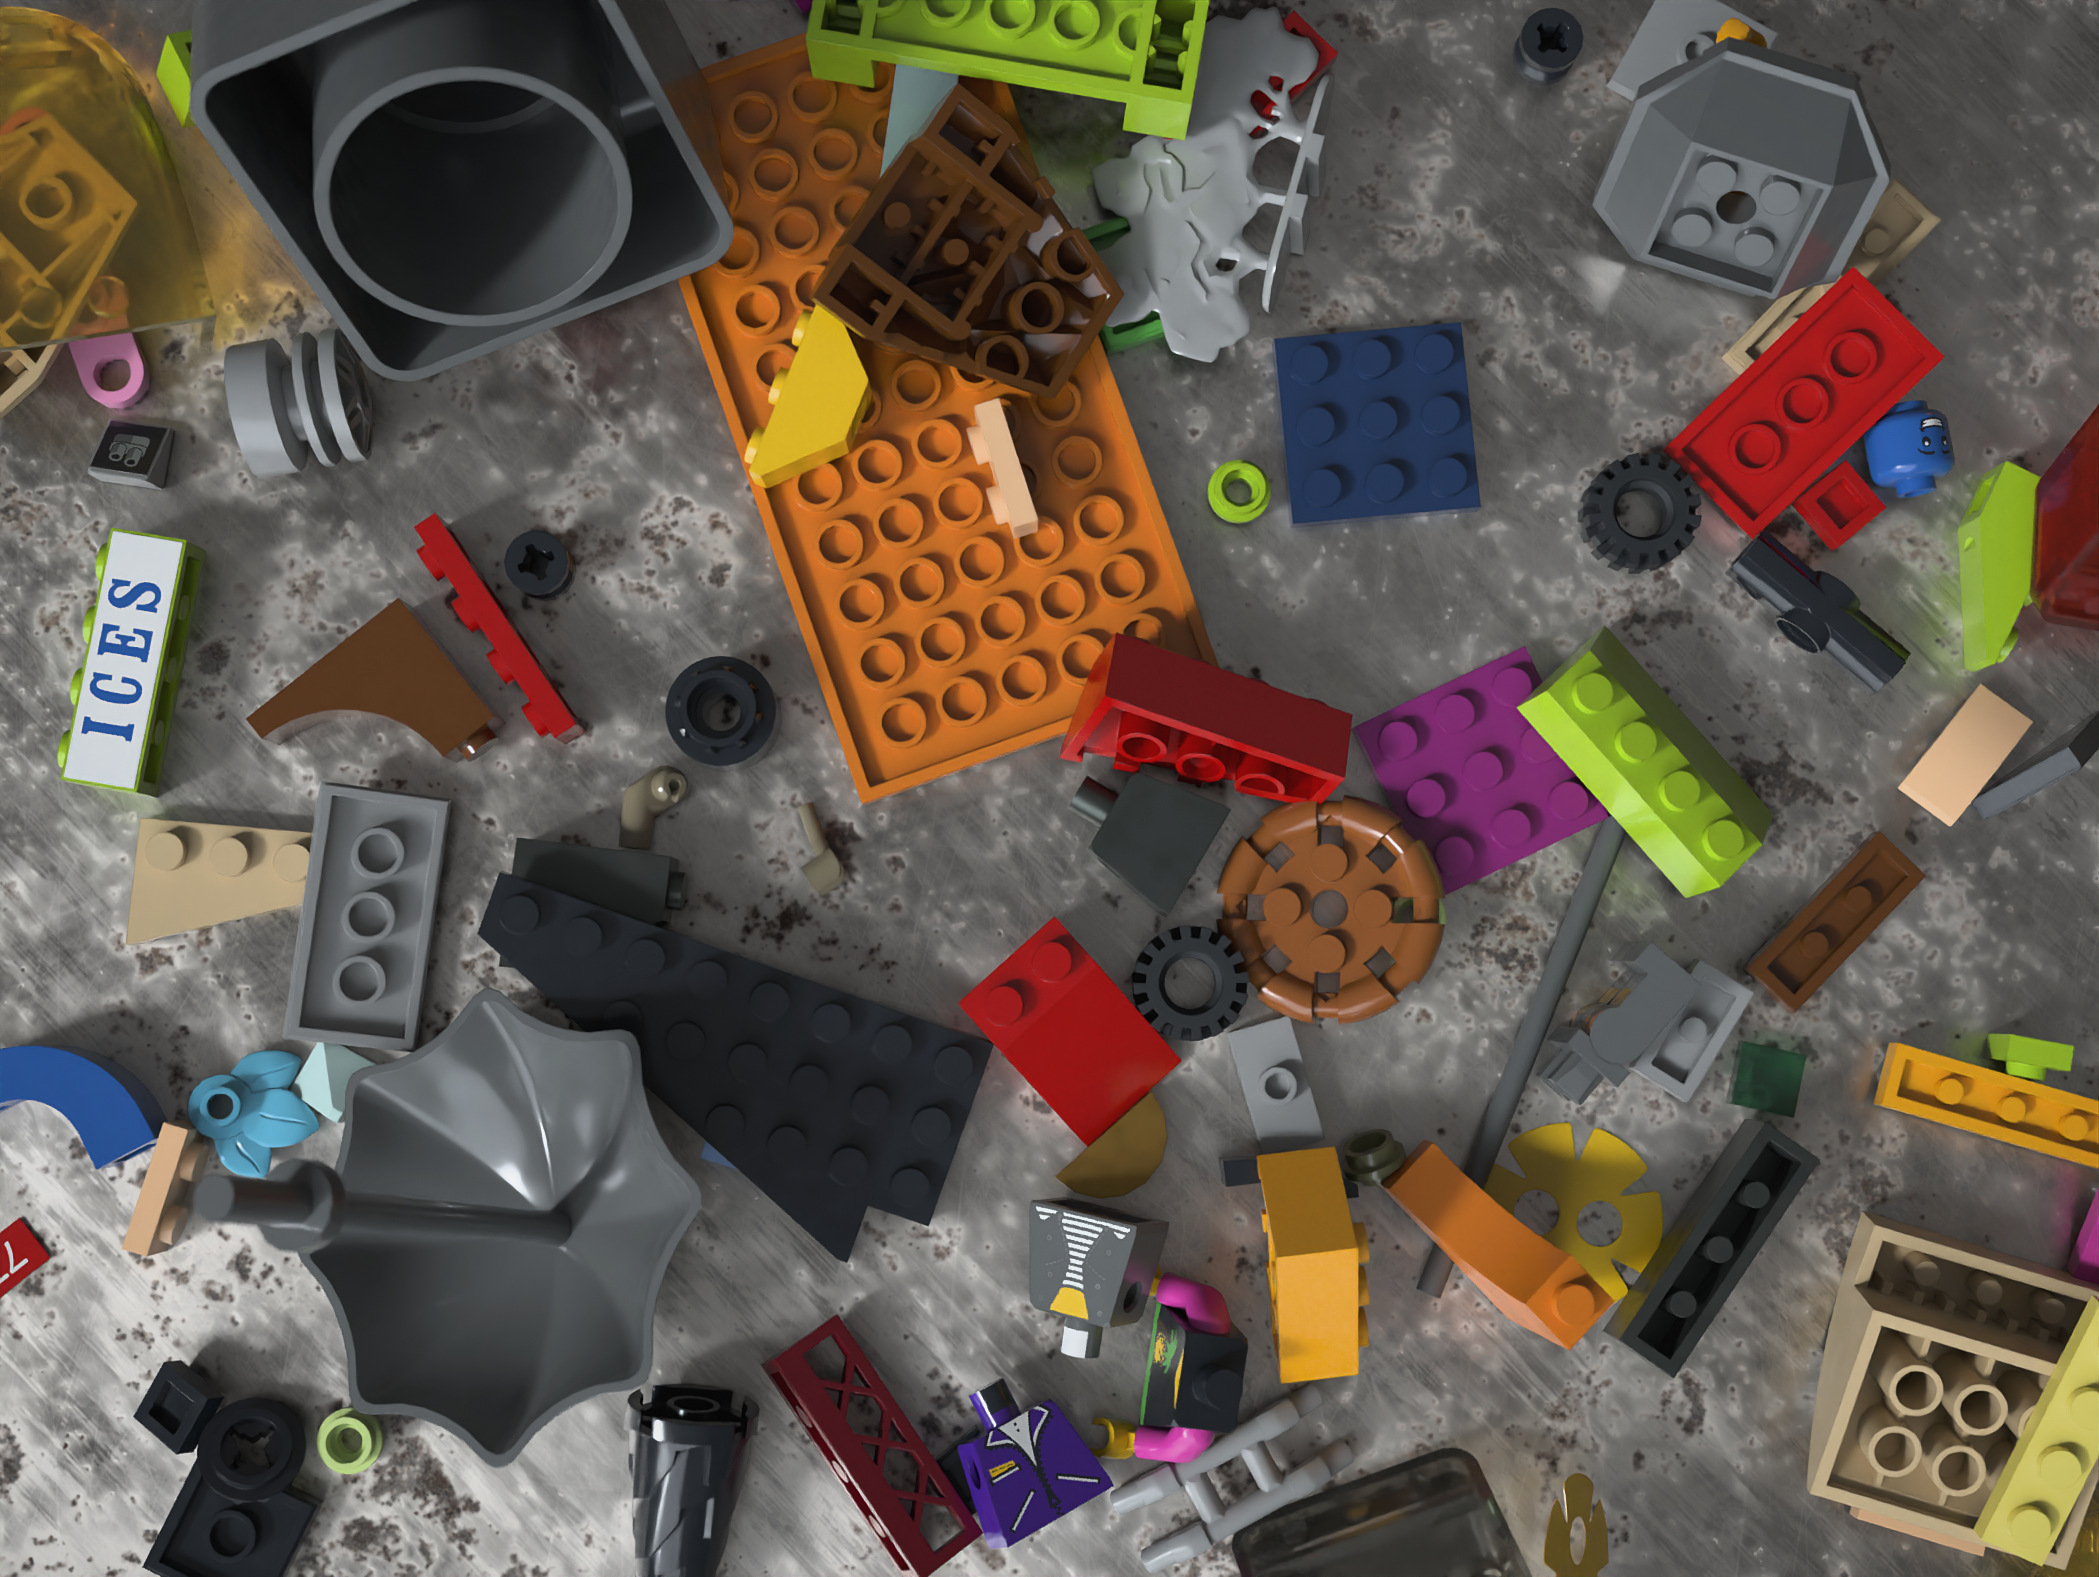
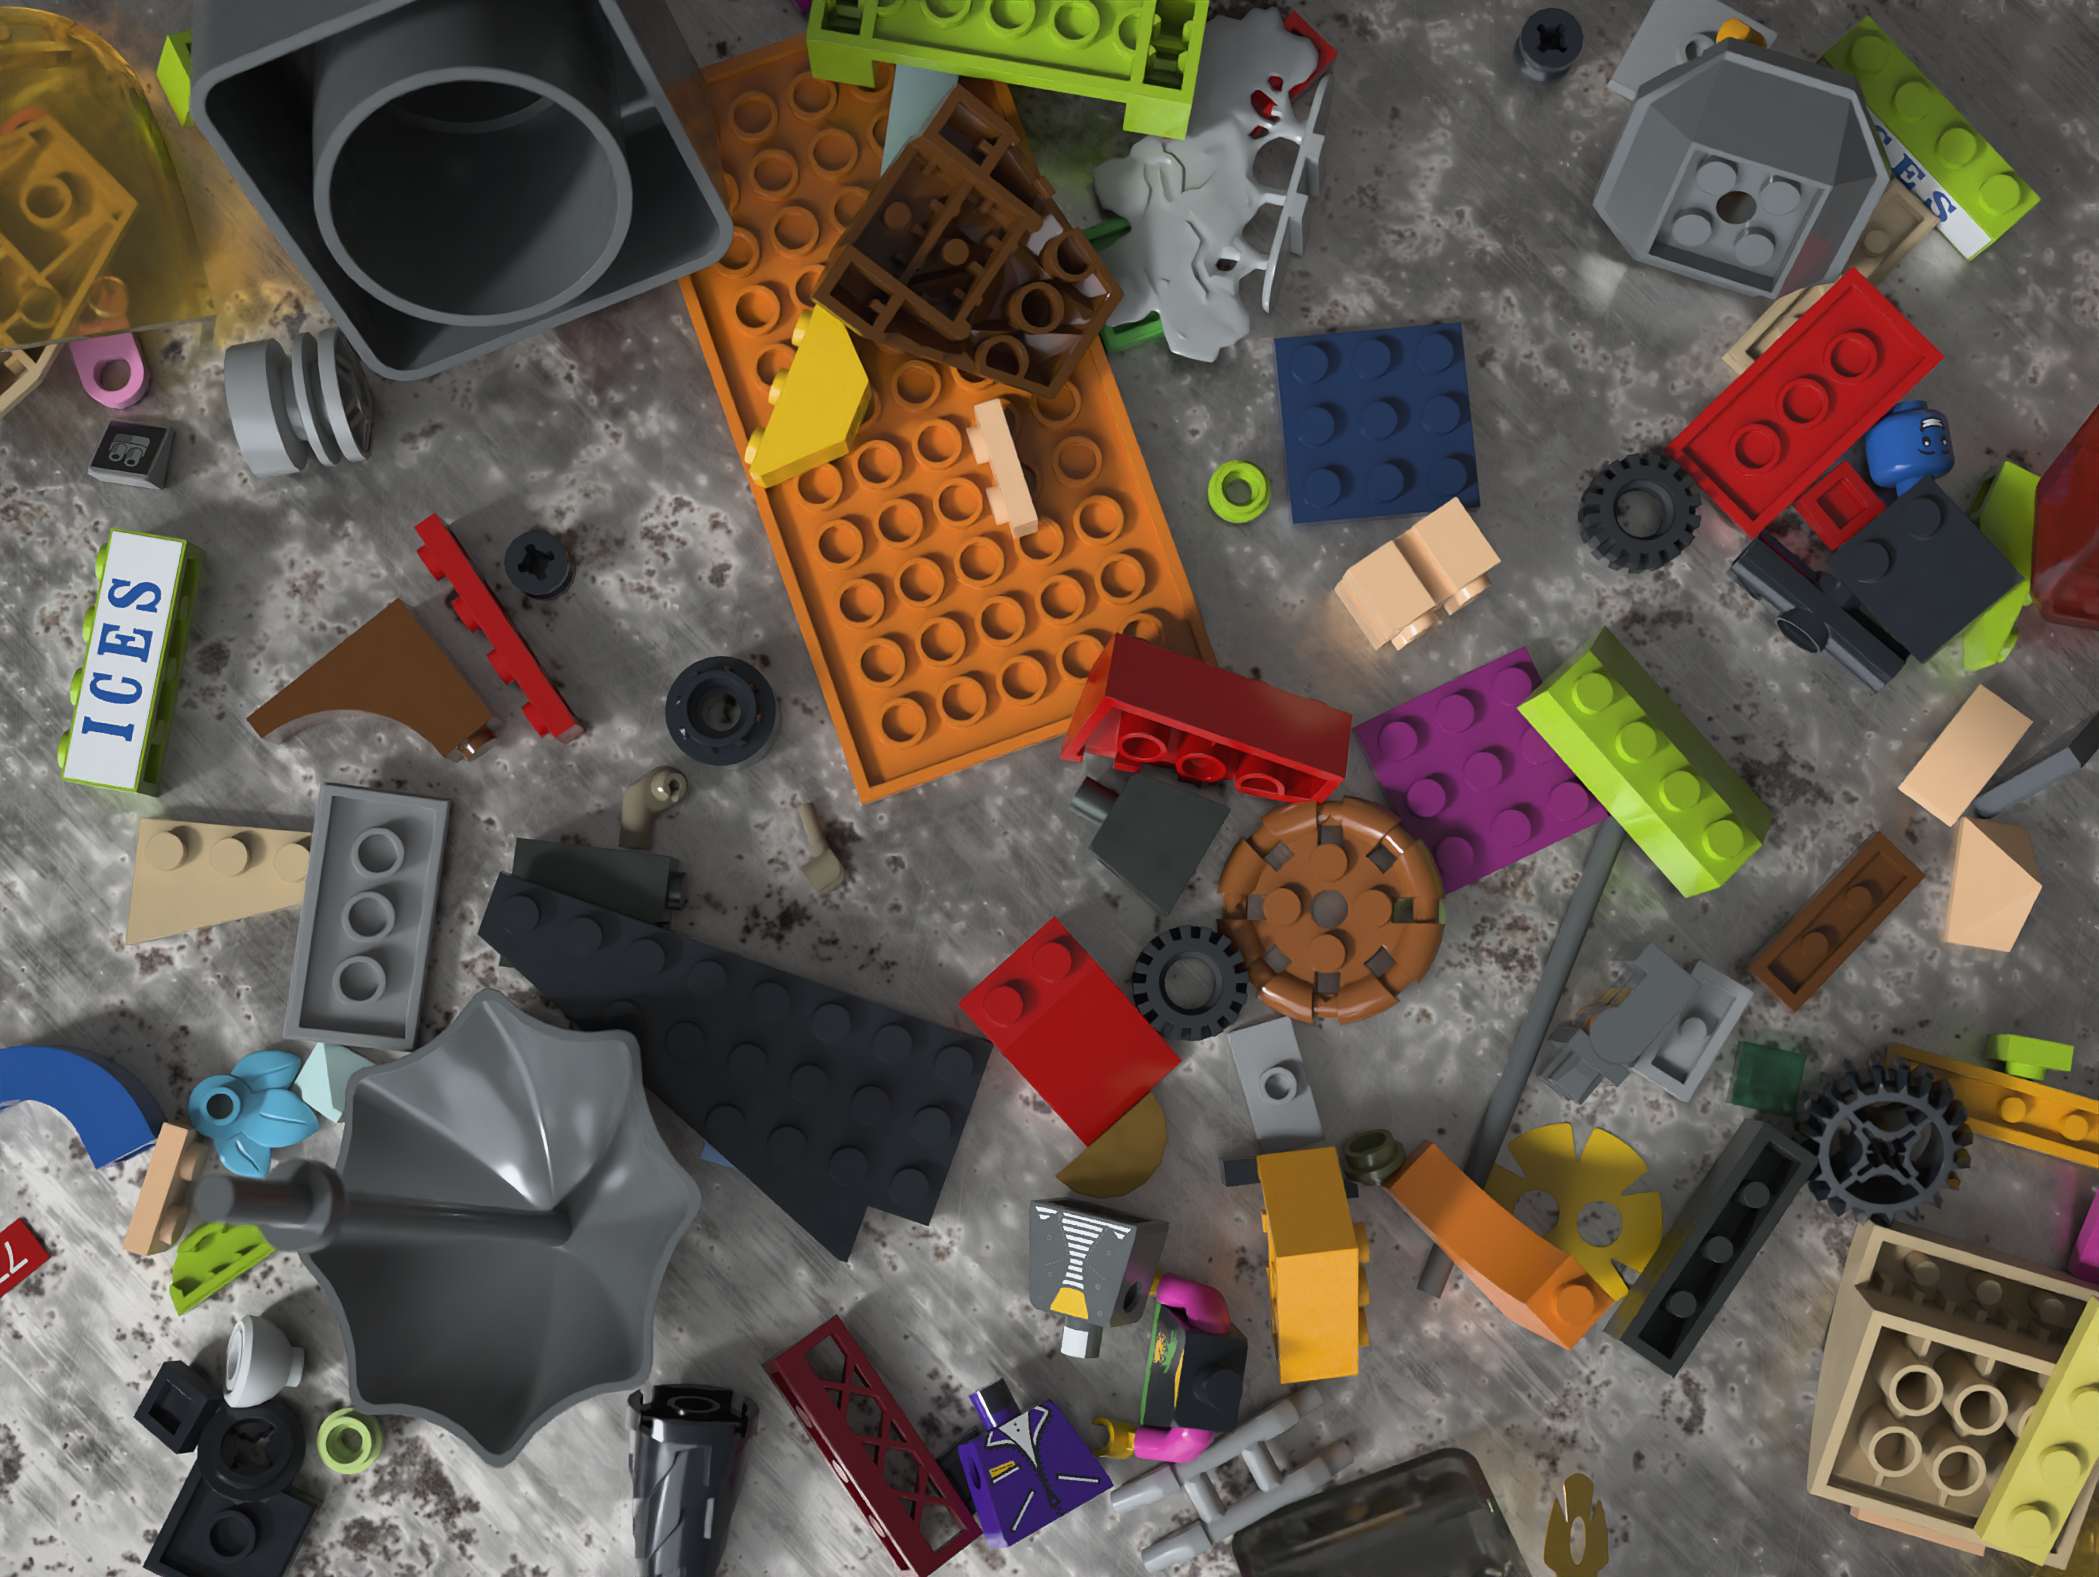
none -> lime tile [169,1222,278,1317]
none -> white brick [222,1315,304,1408]
none -> light nougat brick [1334,497,1501,651]
none -> black gear [1791,1052,1974,1228]
none -> lime brick [1815,15,2042,262]
none -> black slope [1825,474,2026,665]
none -> light nougat slope [1943,816,2042,952]

